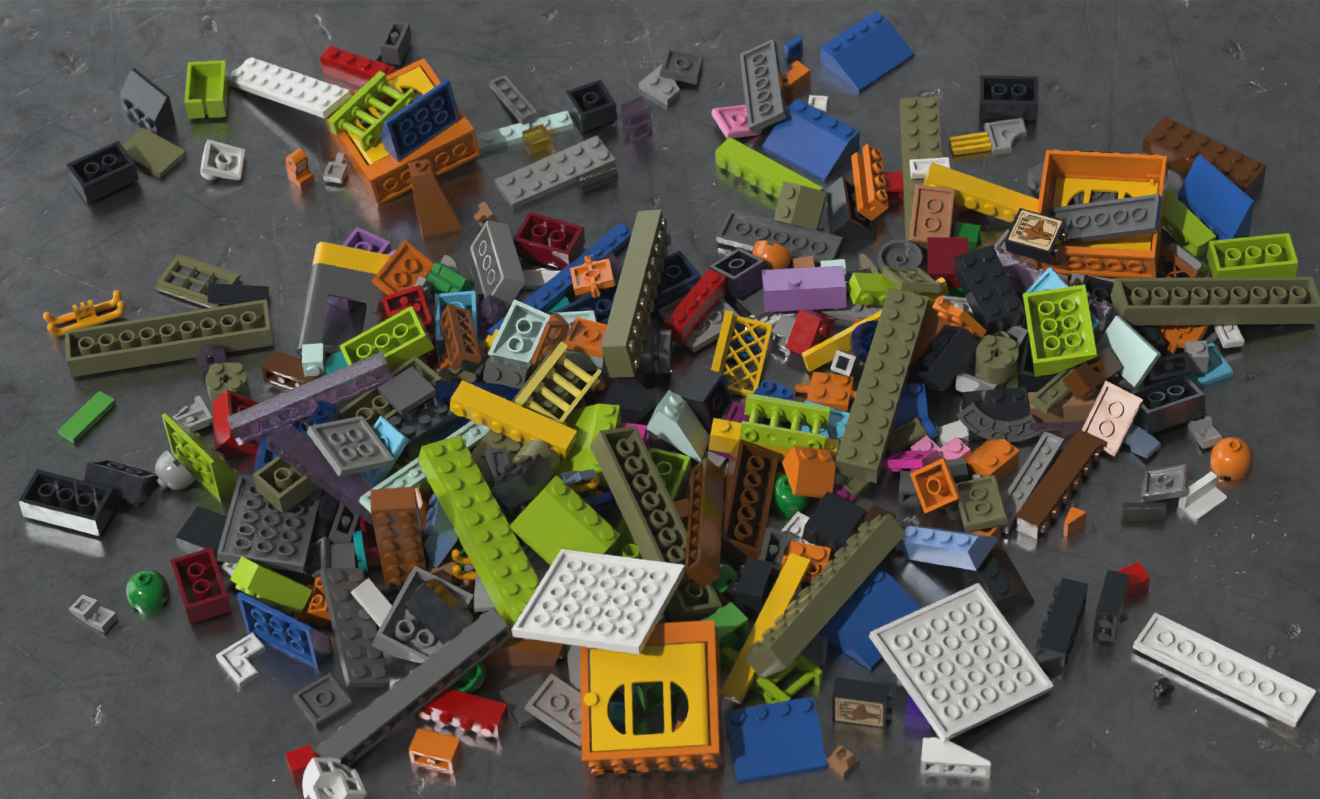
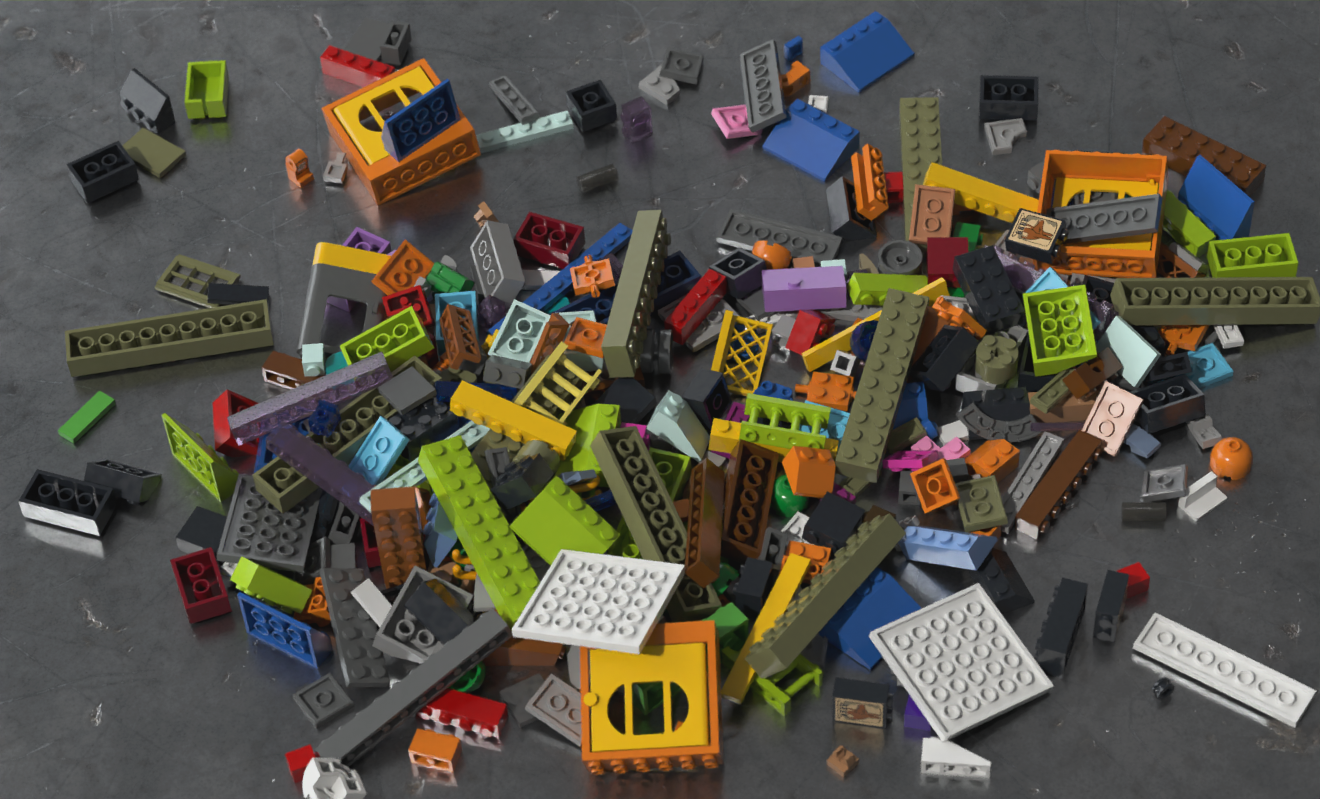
light orange piece [43,290,126,336] -> none
light grey slope [69,594,118,633] -> none
green cylinder [126,569,170,613] -> none
light grey cylinder [155,450,197,491] -> none
light grey wing [173,395,214,432] -> none
clear purple brick [196,344,227,373] -> none
white slope [200,139,245,180] -> none
olive brick [206,362,250,402] -> none
white tile [216,632,266,688] -> none
white plate [228,57,352,118] -> none
light grey plate [307,416,395,477] -> none
lime fence [328,71,417,152] -> none
teal tile [353,530,369,573] -> none
dark orange slope [408,159,462,239] -> none
light grey plate [494,136,616,209] -> none
clear yellow brick [522,124,553,157] -> none
medium azure tile [609,701,633,725] -> none
lime brick [715,137,823,198] -> none
blue slope [724,697,827,783] -> none
olive slope [773,181,828,231] -> none
olive tile [881,266,941,293] -> none
white tile [909,157,951,179] -> none
yellow tile [949,132,992,156] -> none
orange slope [1063,507,1087,537] -> none
light grey brick [1184,341,1209,374] -> none

